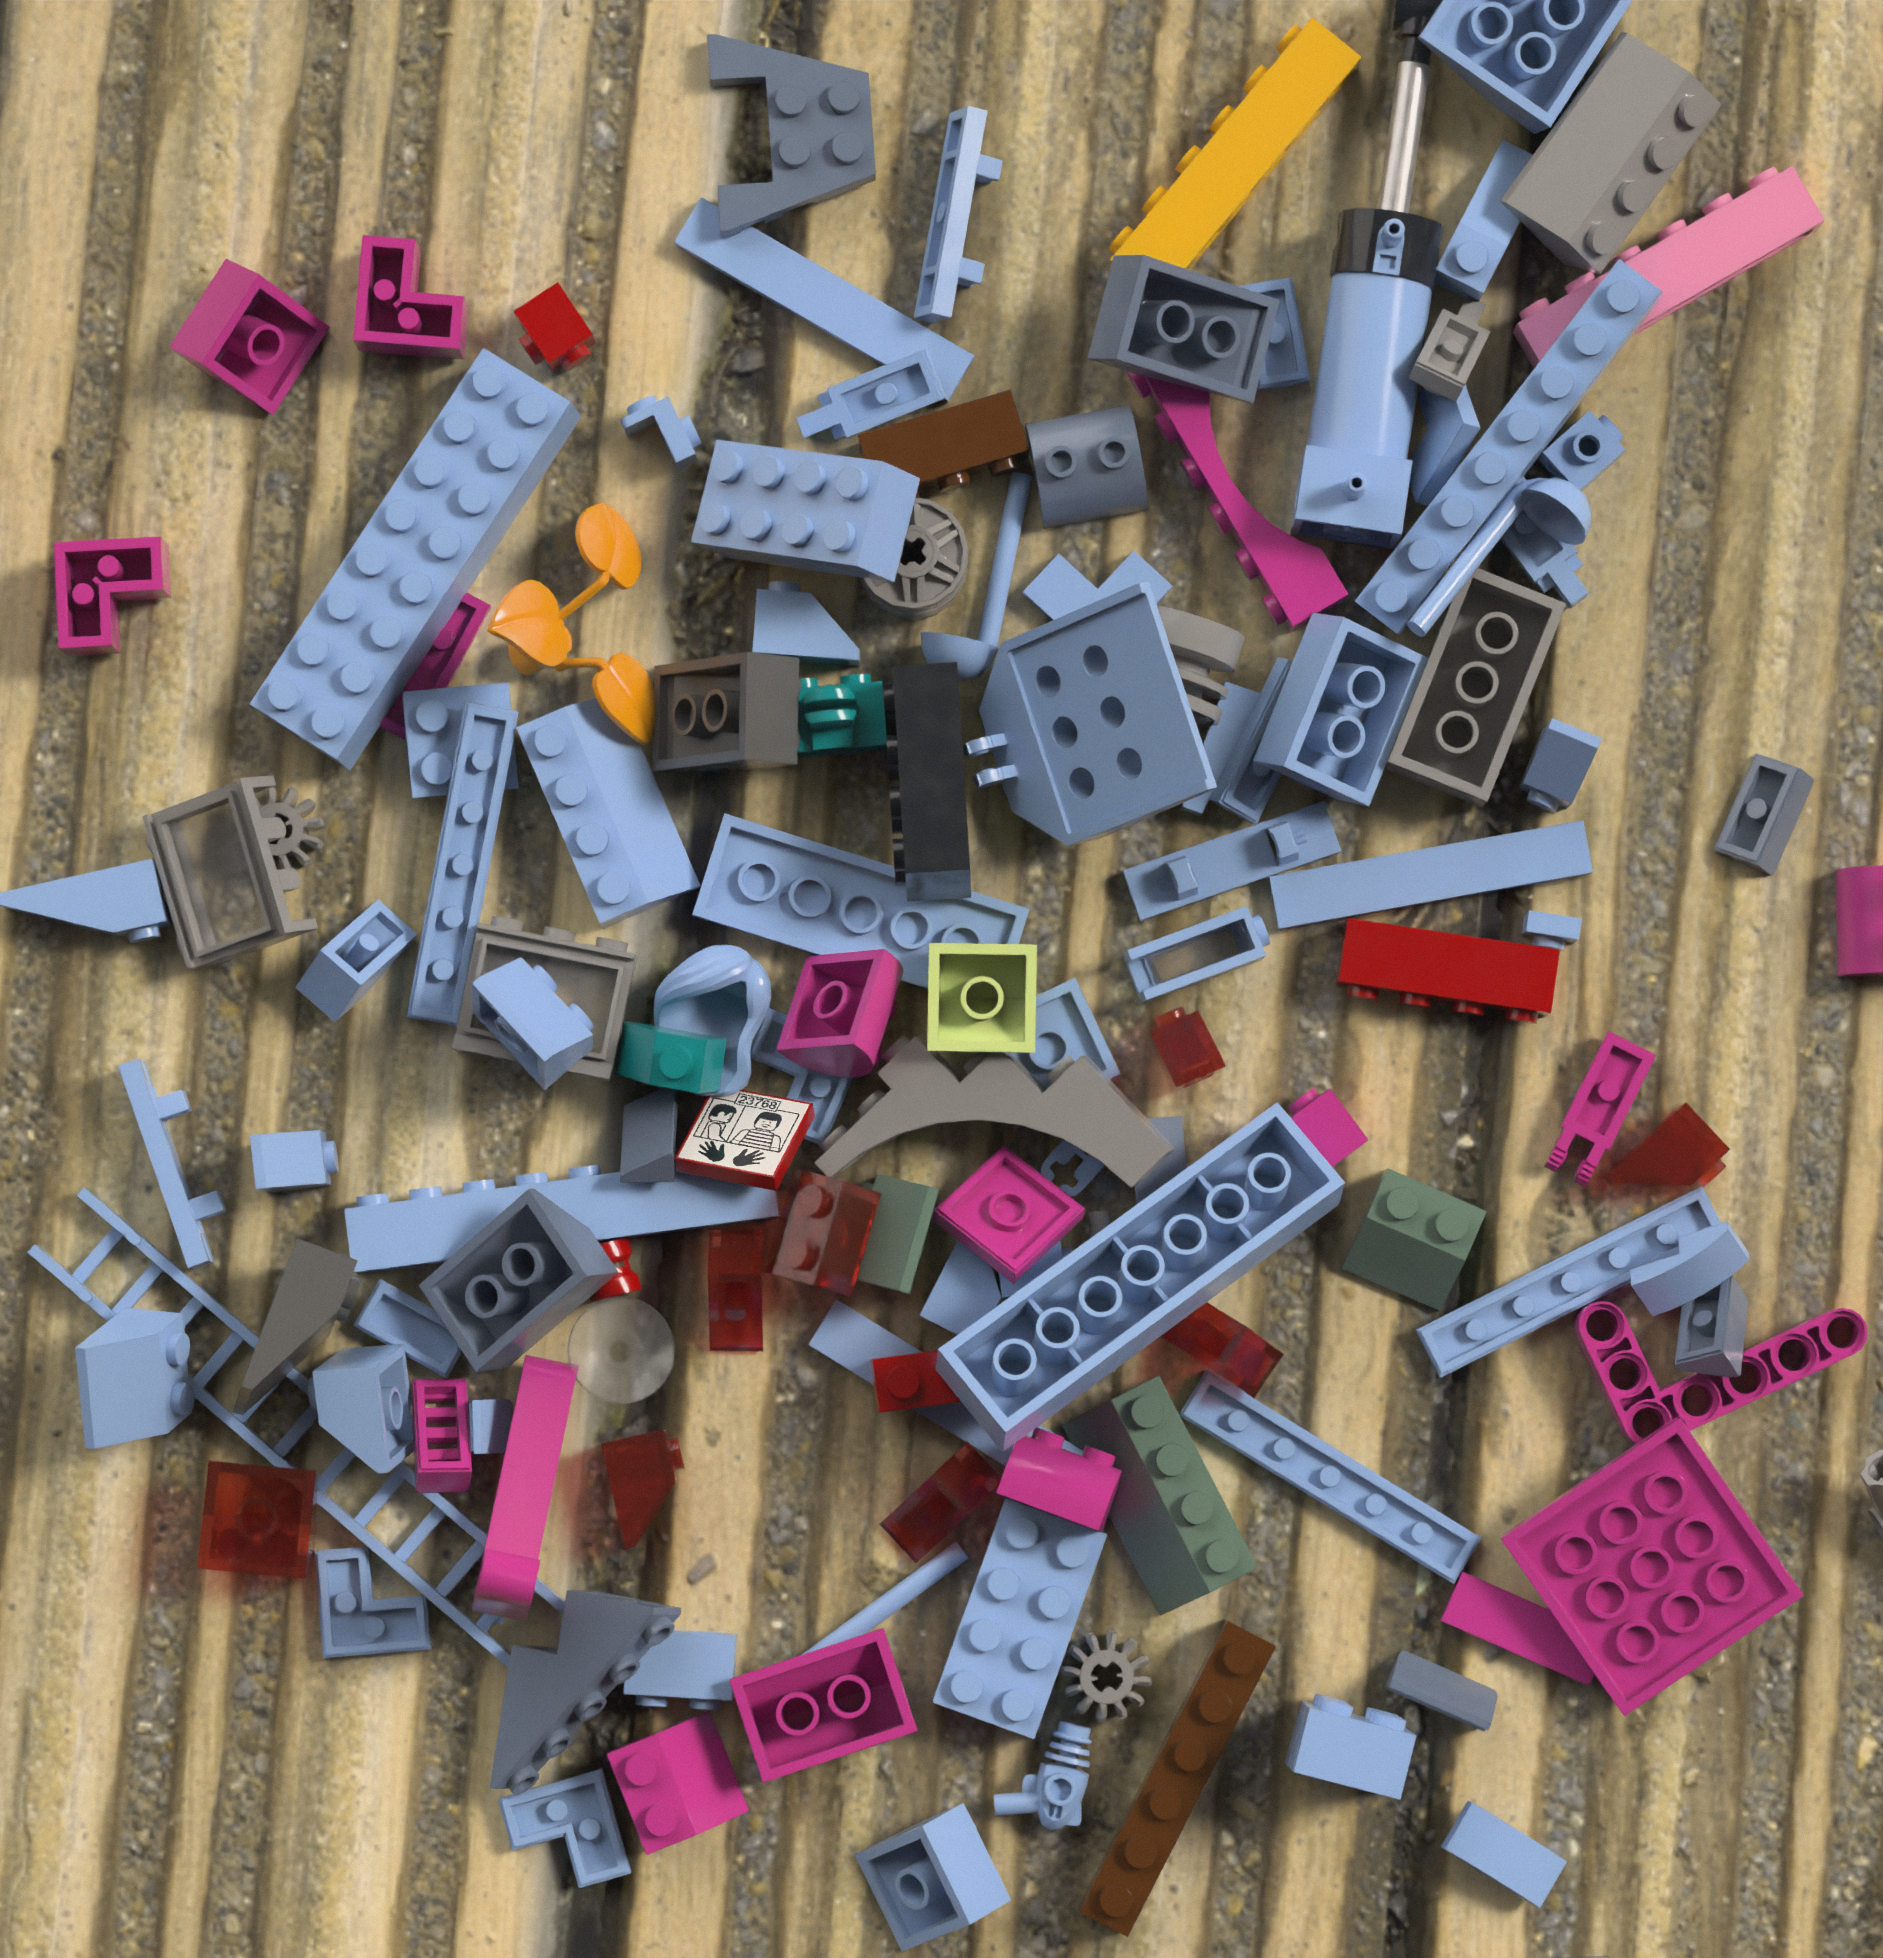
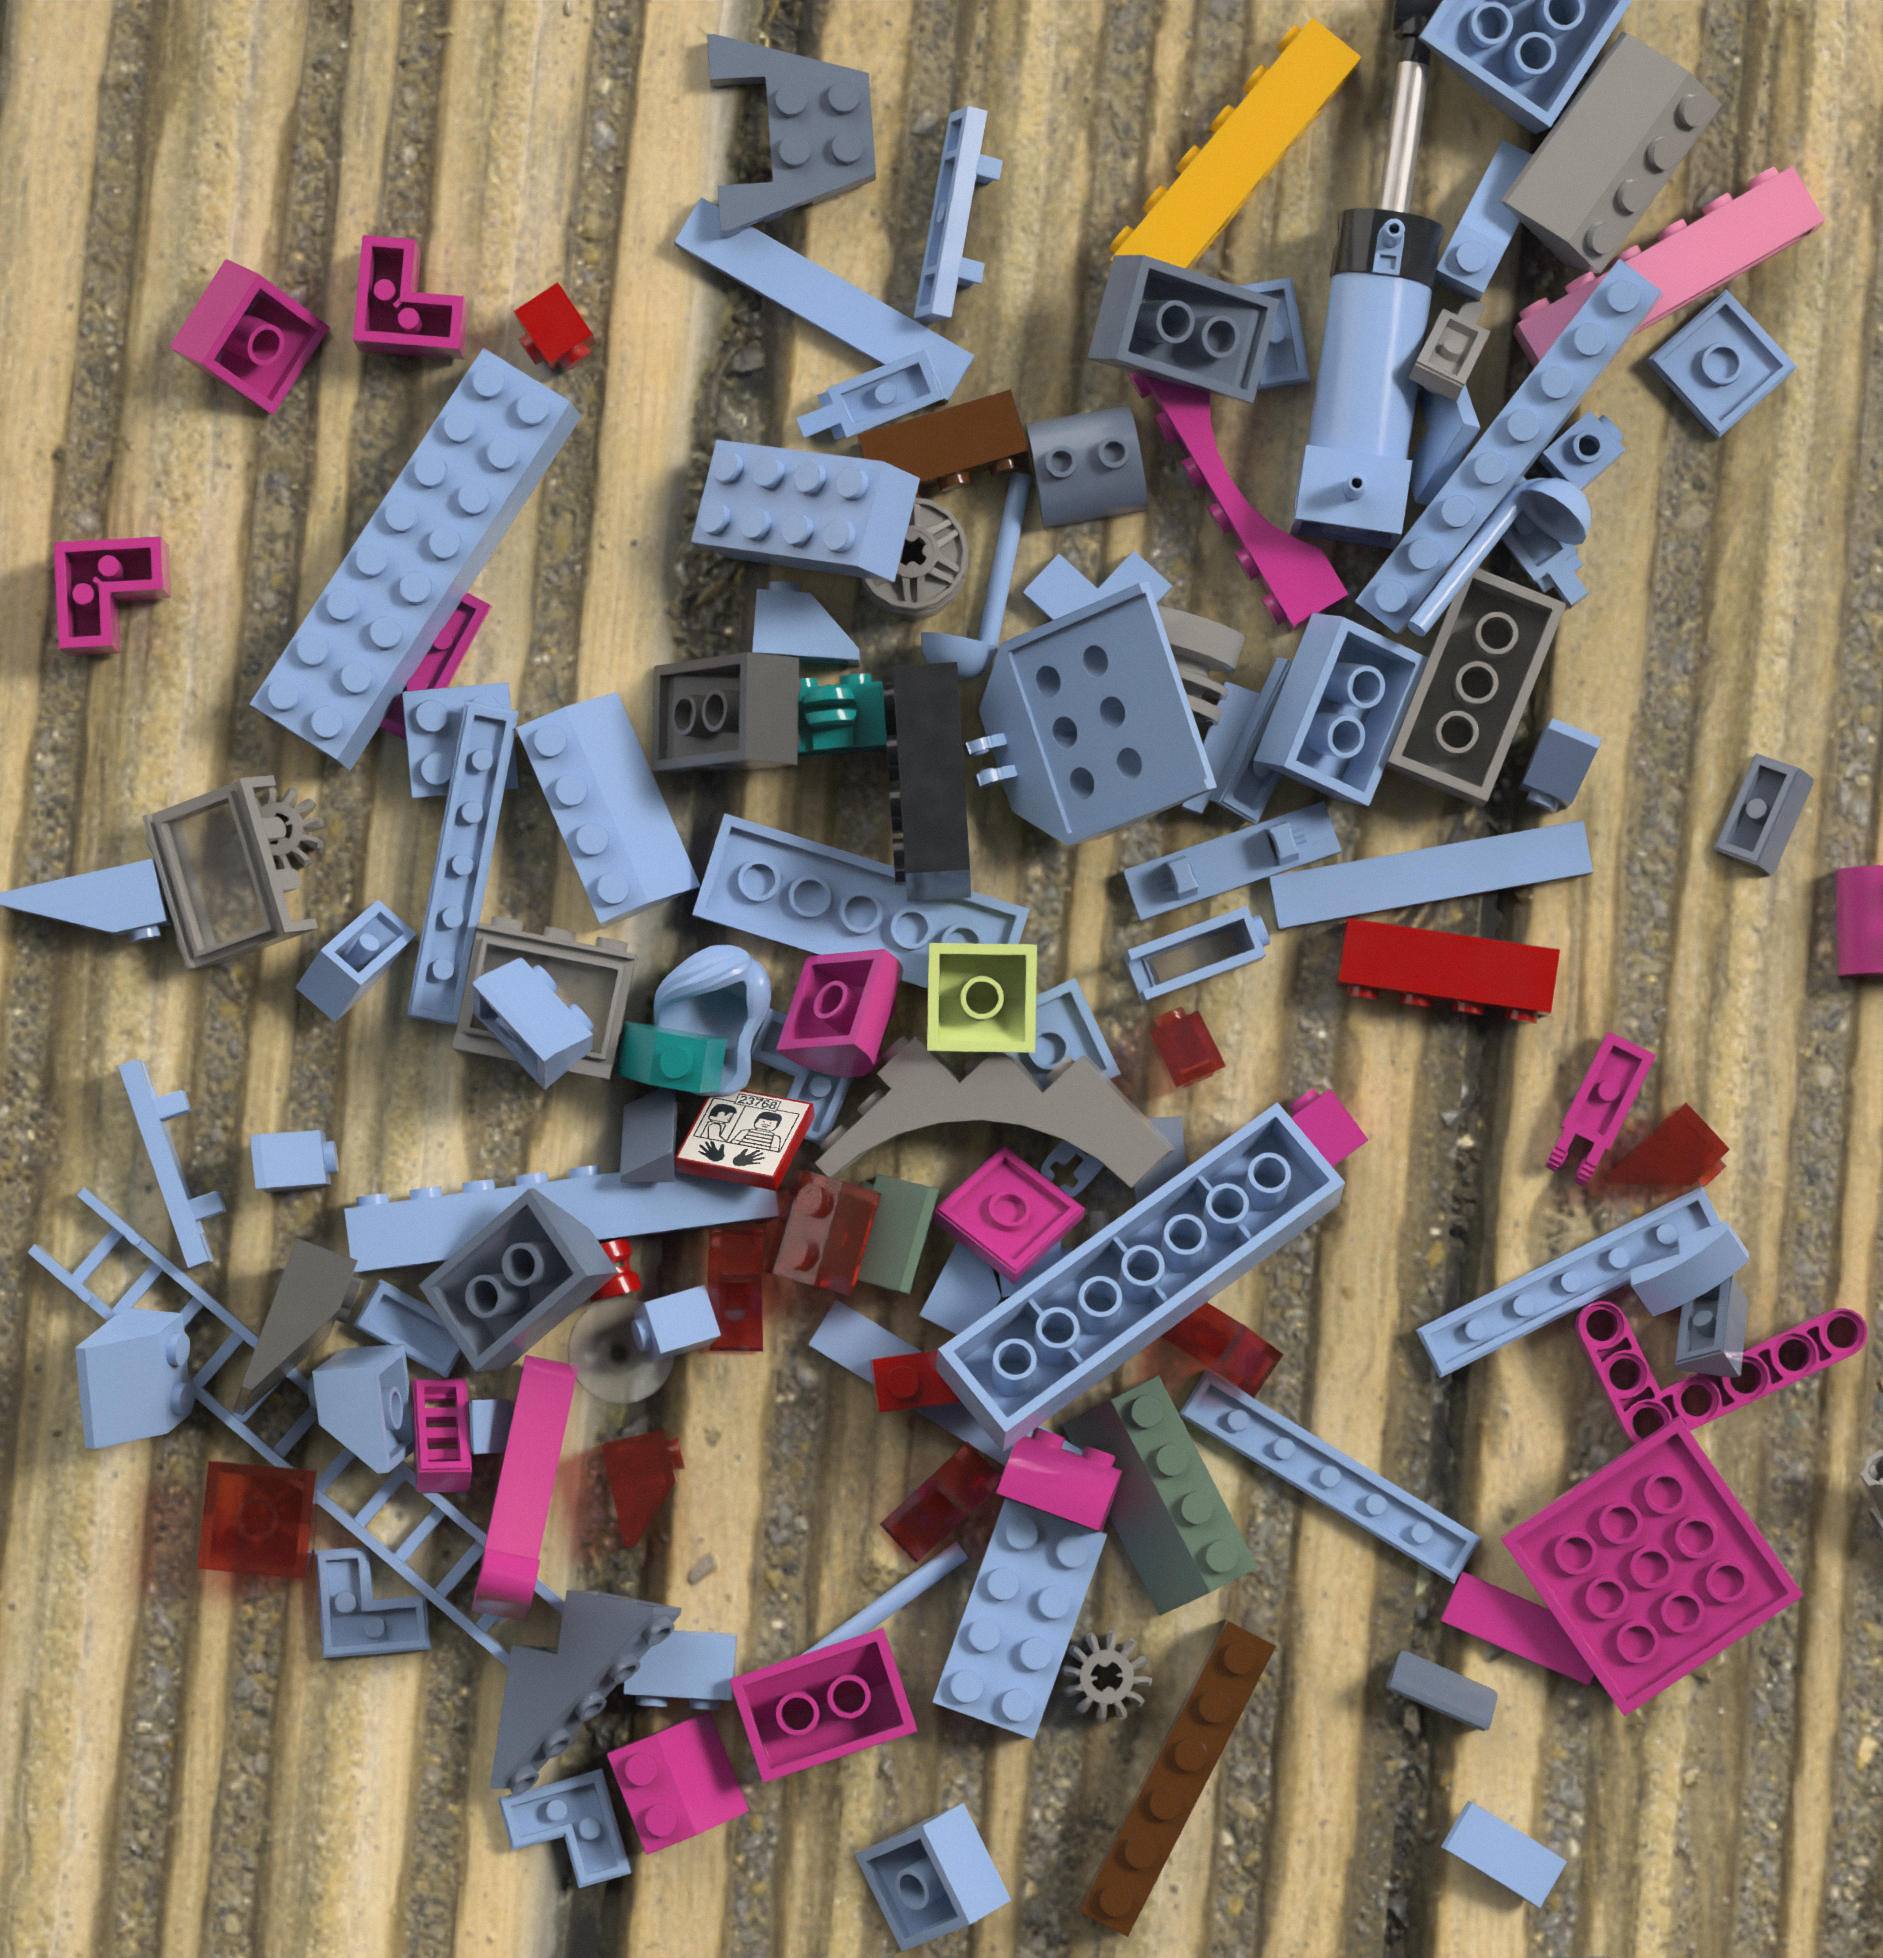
light orange plant [487,502,655,746] -> none
light blue bracket [621,395,702,470] -> none
light blue piece [993,1721,1092,1831] -> none
light blue brick [1285,1694,1417,1800] -> none
sand green slope [1341,1168,1487,1311] -> none
light blue plate [1521,910,1582,951] -> none
none -> light blue brick [631,1285,721,1363]
none -> light blue tile [1646,289,1797,440]

